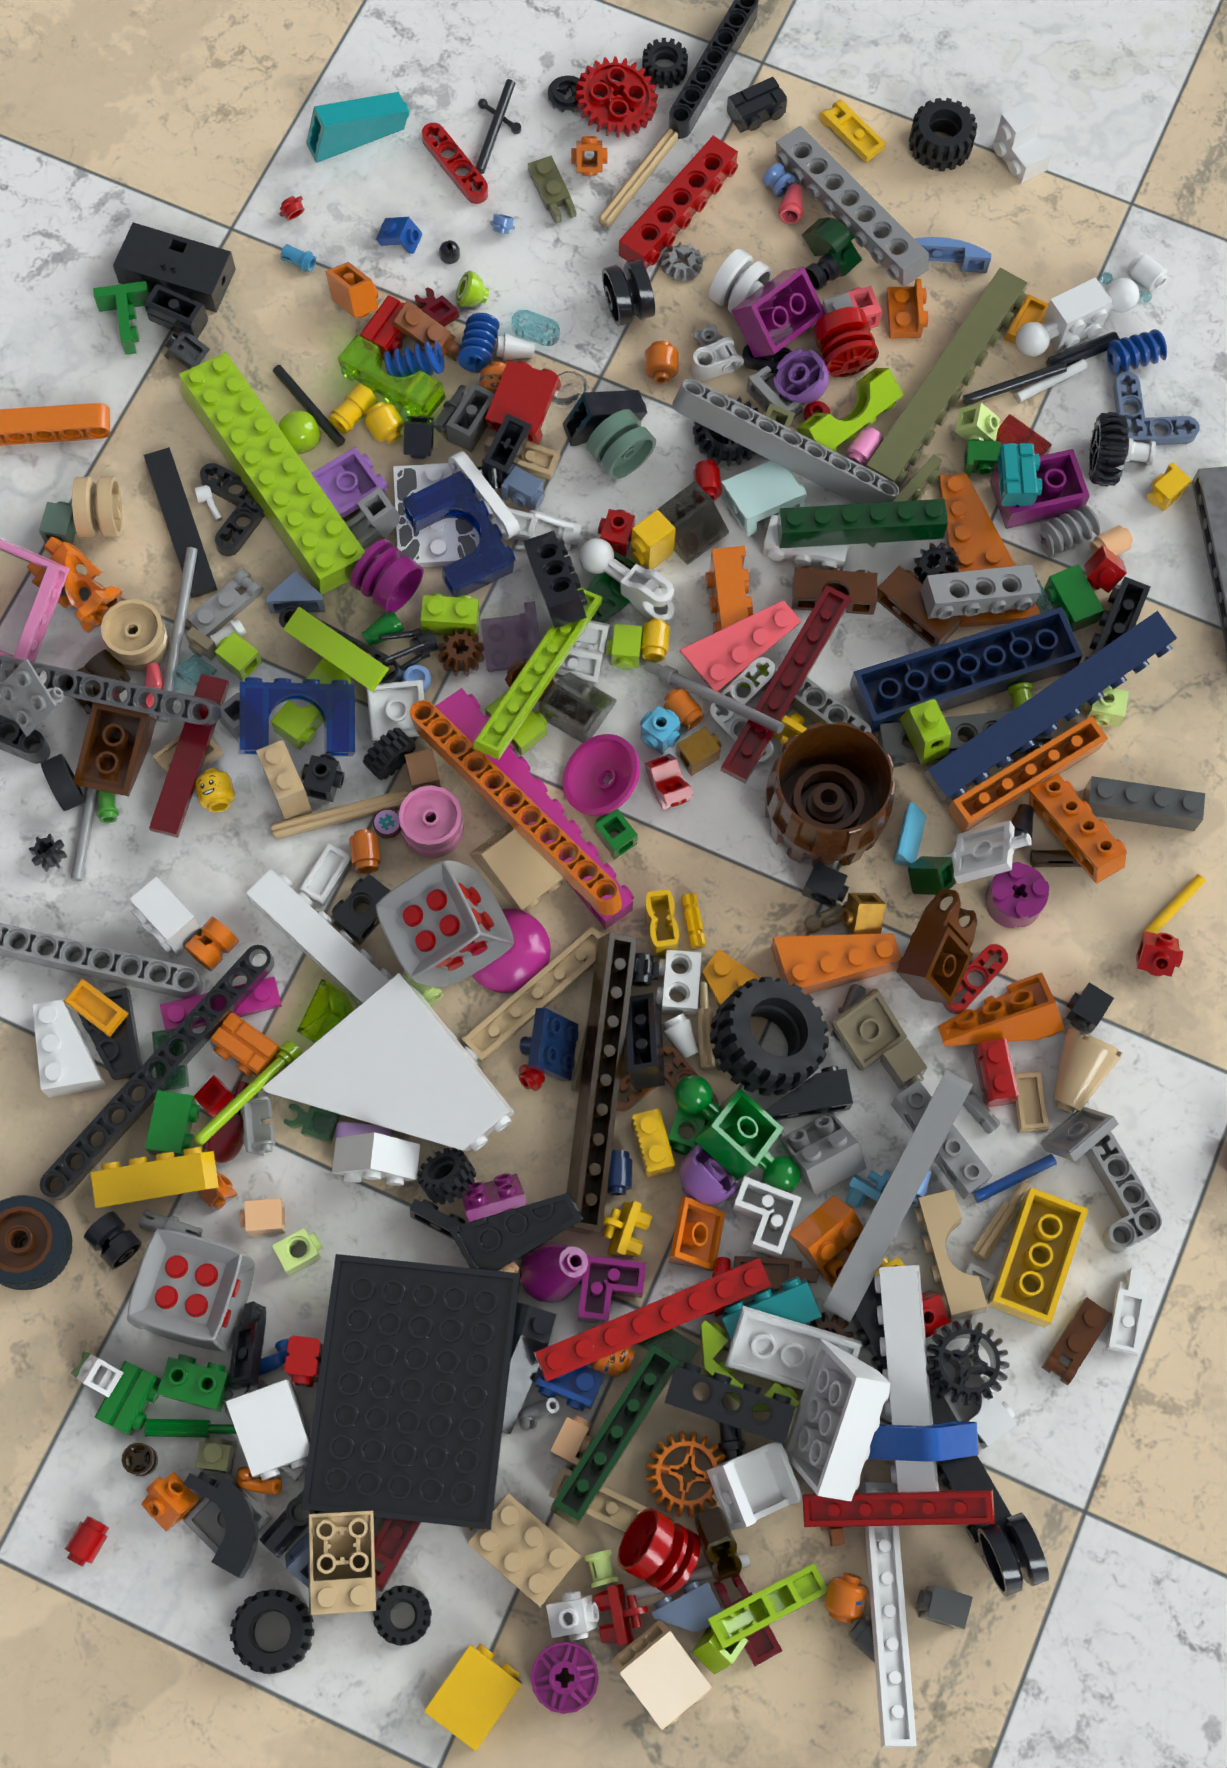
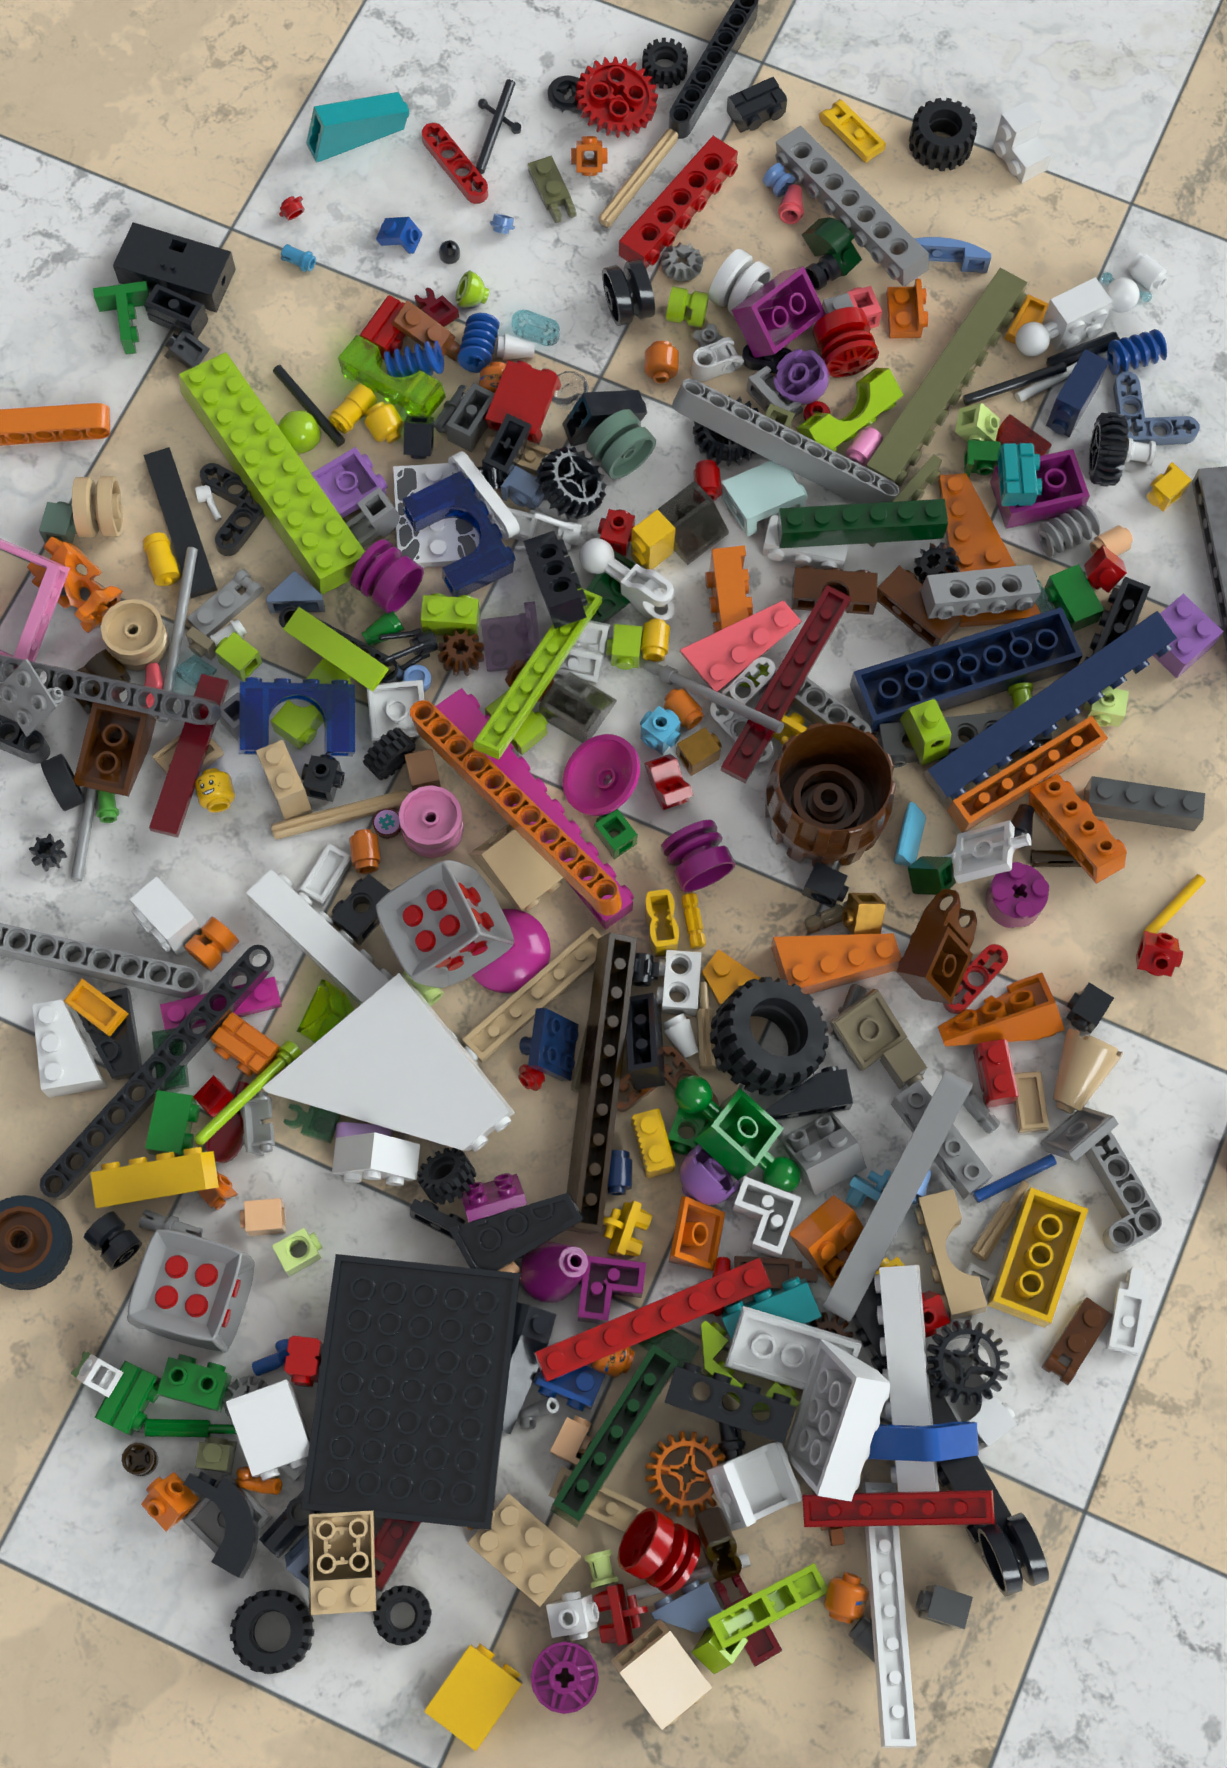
red brick [64,1515,109,1567] -> none
black hinge [227,1301,266,1389] -> none
orange brick [325,262,378,318] -> none
none -> yellow piece [142,532,181,586]
none -> black gear [535,446,607,520]
none -> magenta wheel [661,820,736,892]
none -> lime wheel [666,286,709,328]
none -> dark blue brick [1046,349,1109,438]
none -> medium lavender brick [1153,593,1224,679]

